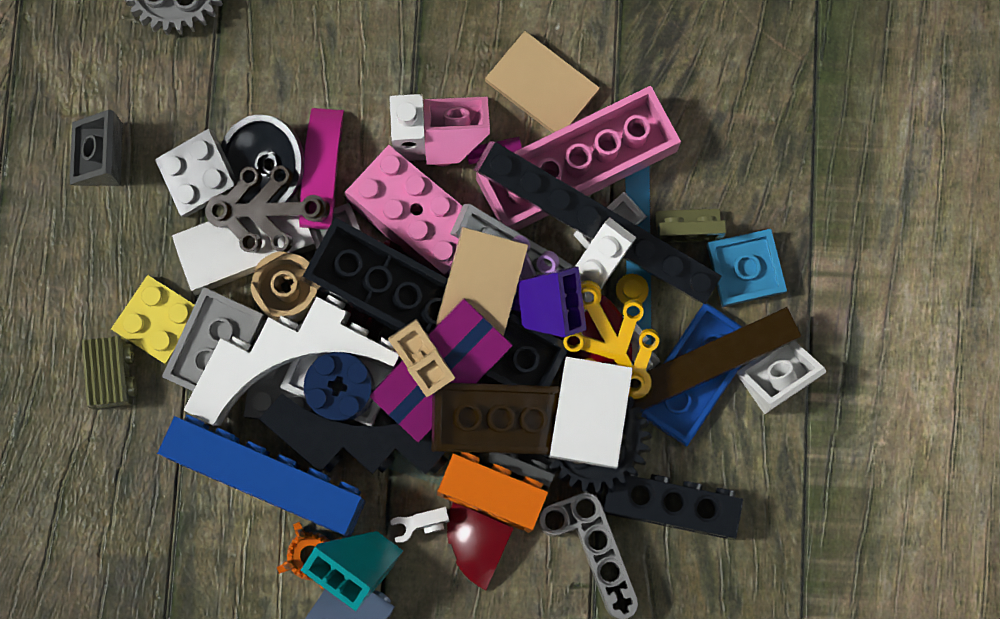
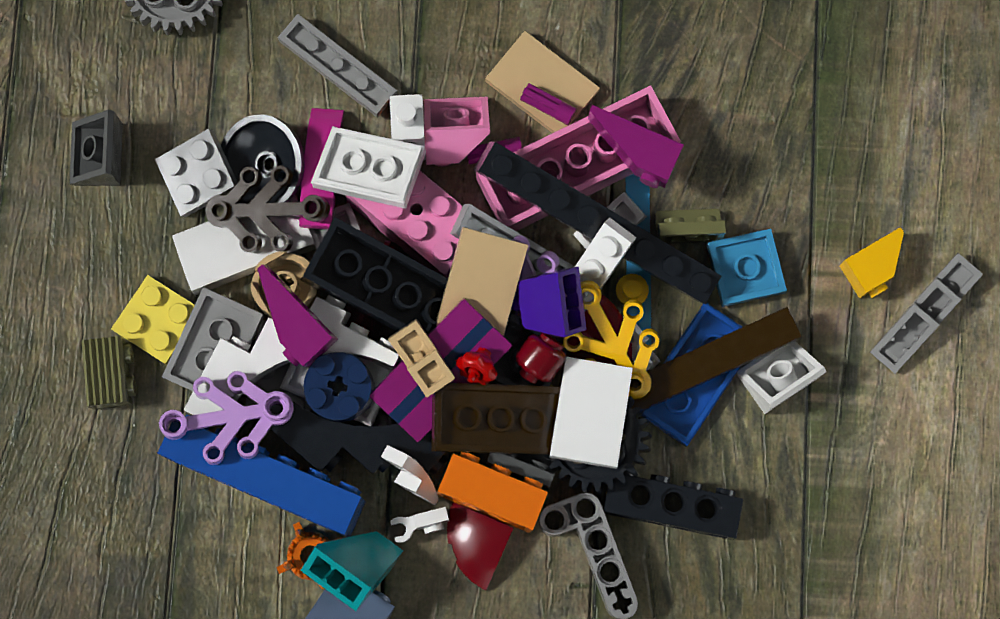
none -> lavender plant [159,371,294,465]
none -> magenta slope [257,264,338,367]
none -> light grey plate [277,14,398,118]
none -> white tile [311,126,426,209]
none -> white slope [381,445,439,505]
none -> red piece [456,347,497,386]
none -> dark red head [515,333,566,384]
none -> magenta piece [520,83,577,125]
none -> magenta slope [588,105,684,188]
none -> yellow slope [839,227,904,298]
none -> light grey slope [870,253,983,374]

